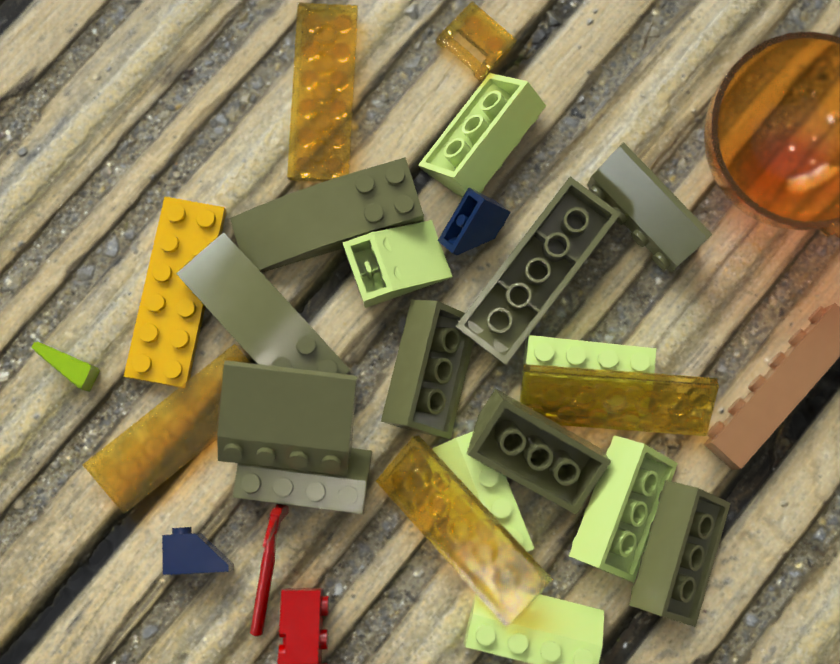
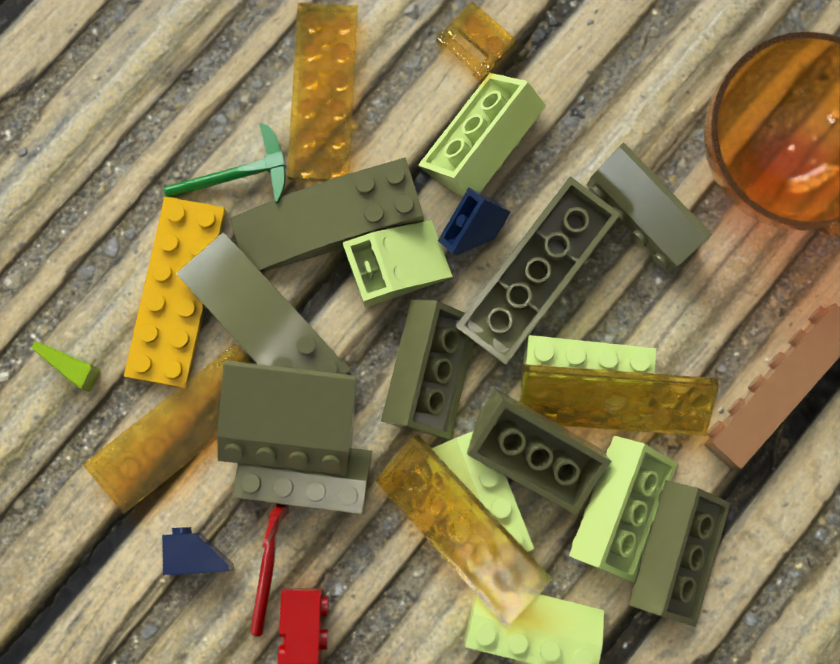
none -> piece [164,123,287,204]

